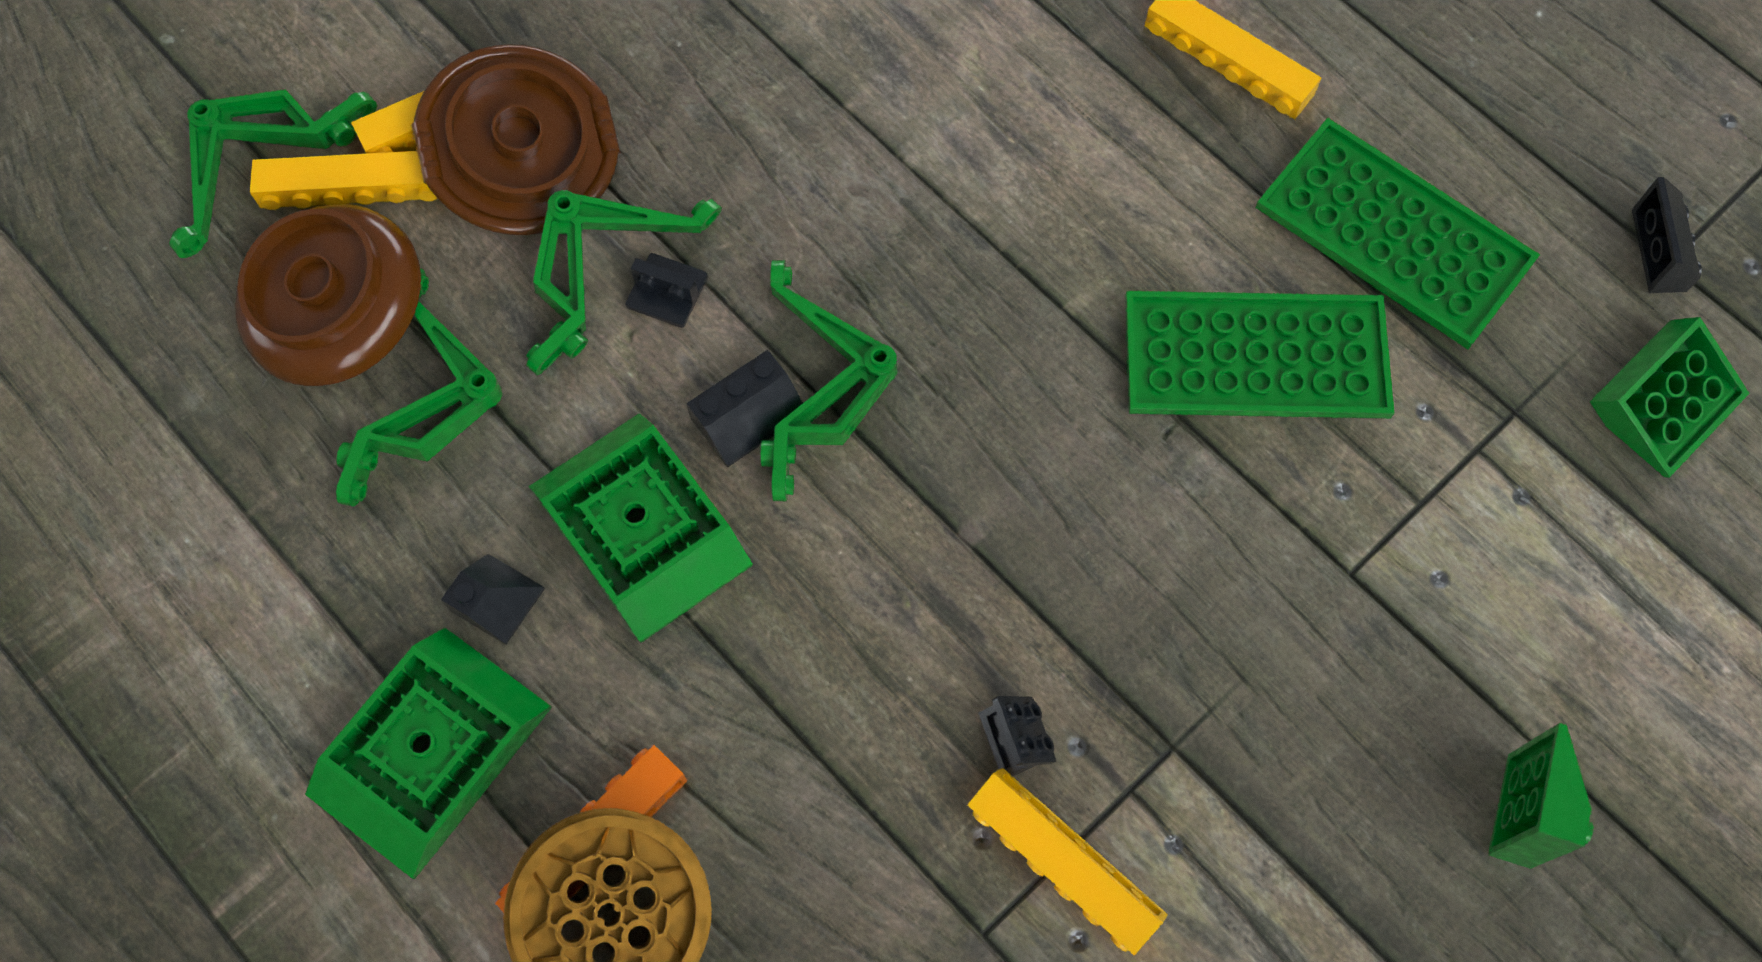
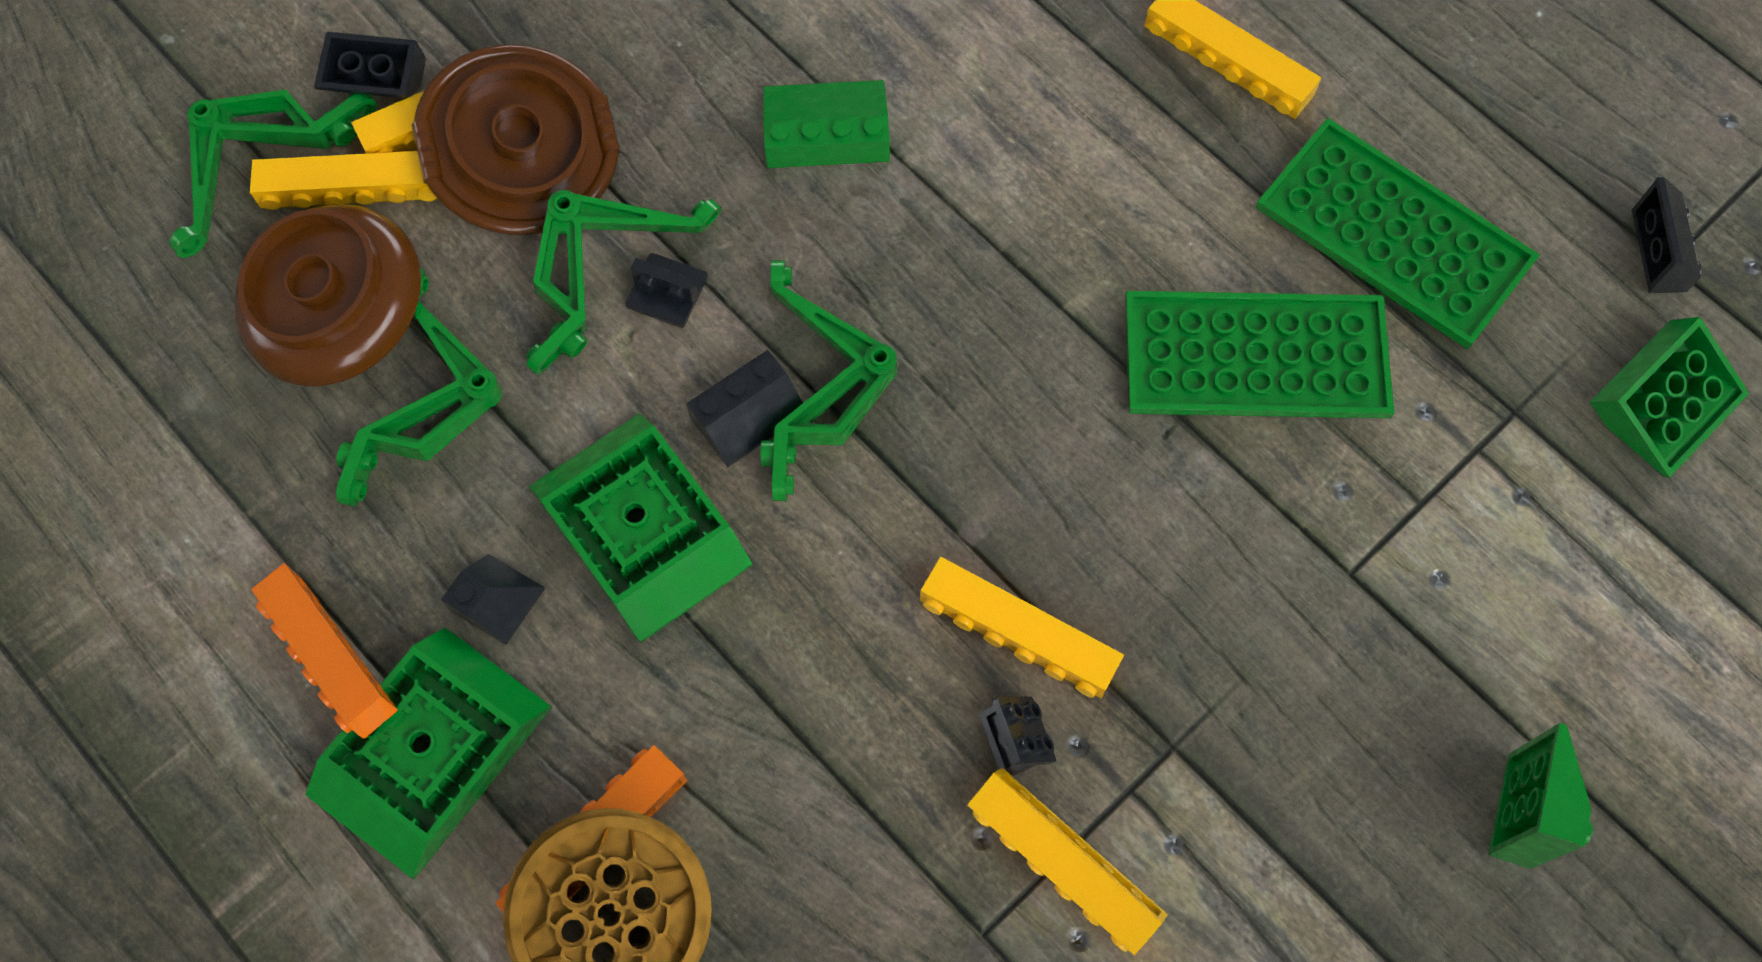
none -> orange brick [251,563,398,739]
none -> black slope [314,31,426,98]
none -> green slope [763,80,890,168]
none -> yellow brick [920,556,1124,699]

